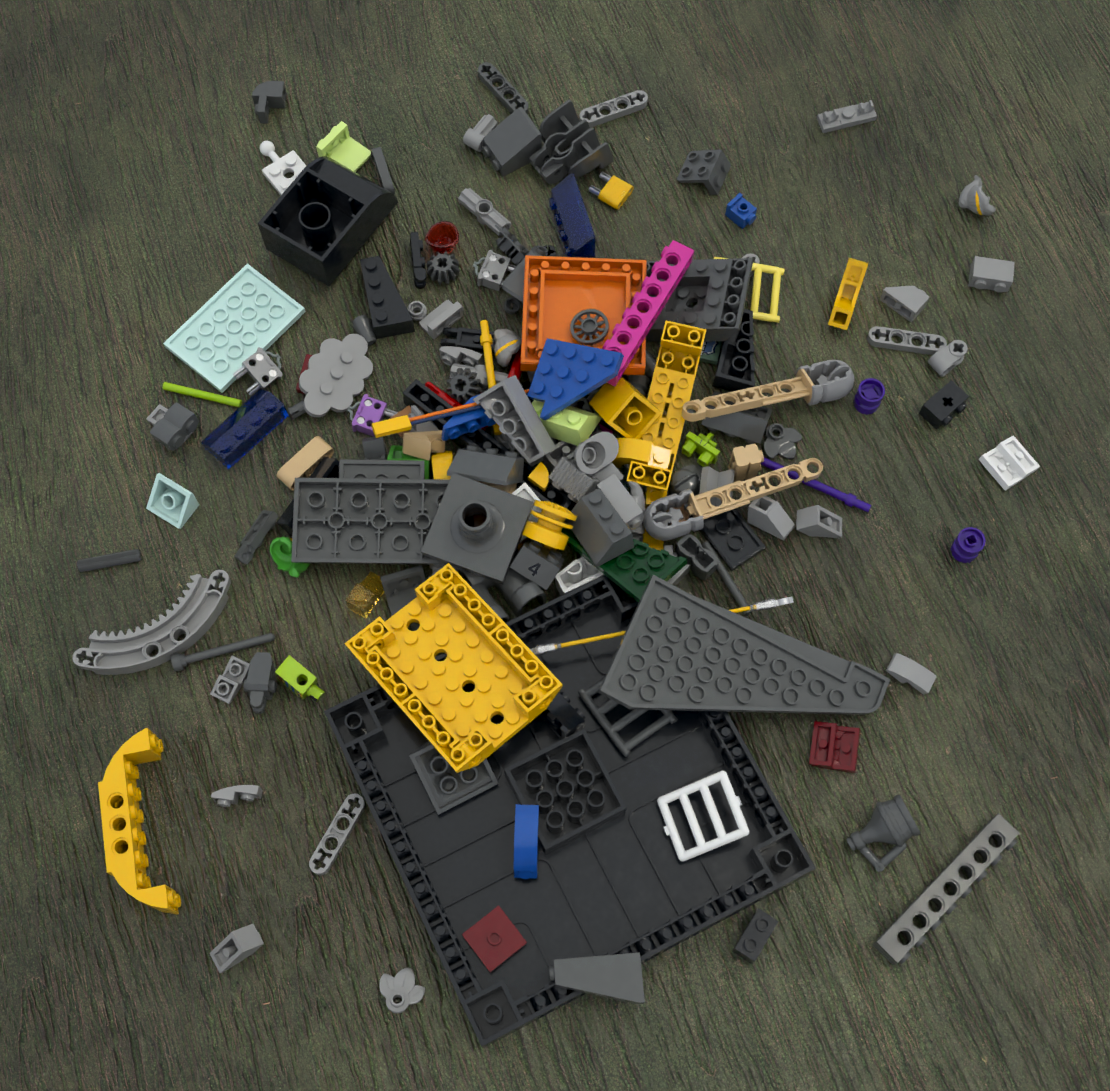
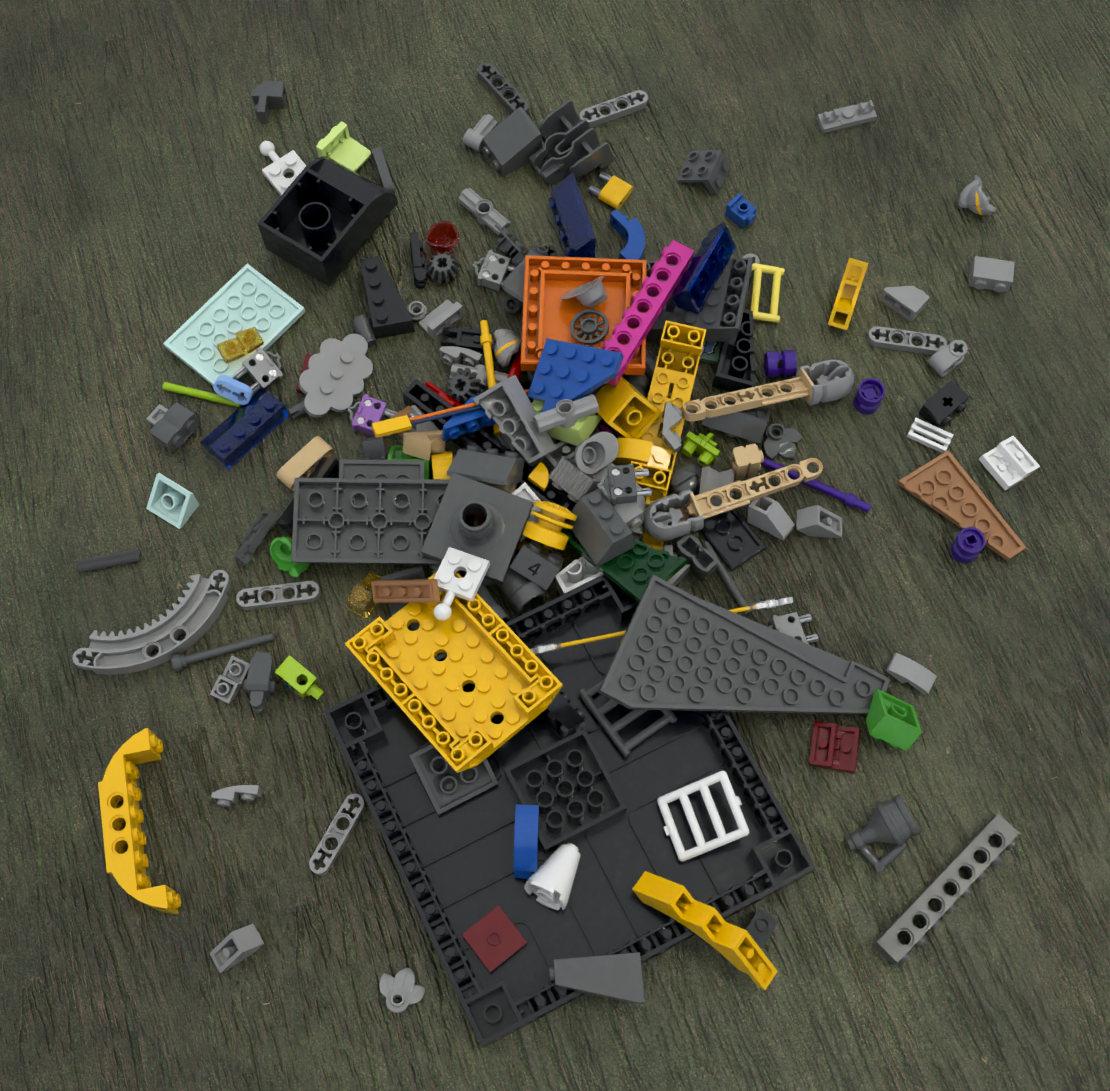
none -> light blue beam [213,375,253,405]
none -> clear yellow slope [217,327,264,364]
none -> light grey beam [236,581,321,610]
none -> medium nougat tile [371,579,440,603]
none -> white plate [434,547,490,621]
none -> white cone [524,843,581,910]
none -> light grey piece [533,394,599,433]
none -> light grey piece [561,275,607,307]
none -> dark grey piece [598,464,652,506]
none -> blue arch [610,209,645,260]
none -> yellow arch [632,871,778,990]
none -> light grey slope [661,402,682,454]
none -> clear blue slope [672,223,736,314]
none -> dark purple wheel [764,350,797,378]
none -> light grey piece [769,612,818,644]
none -> bright green slope [866,689,922,751]
none -> medium nougat wing [897,450,1026,561]
none -> white tile [907,418,954,453]

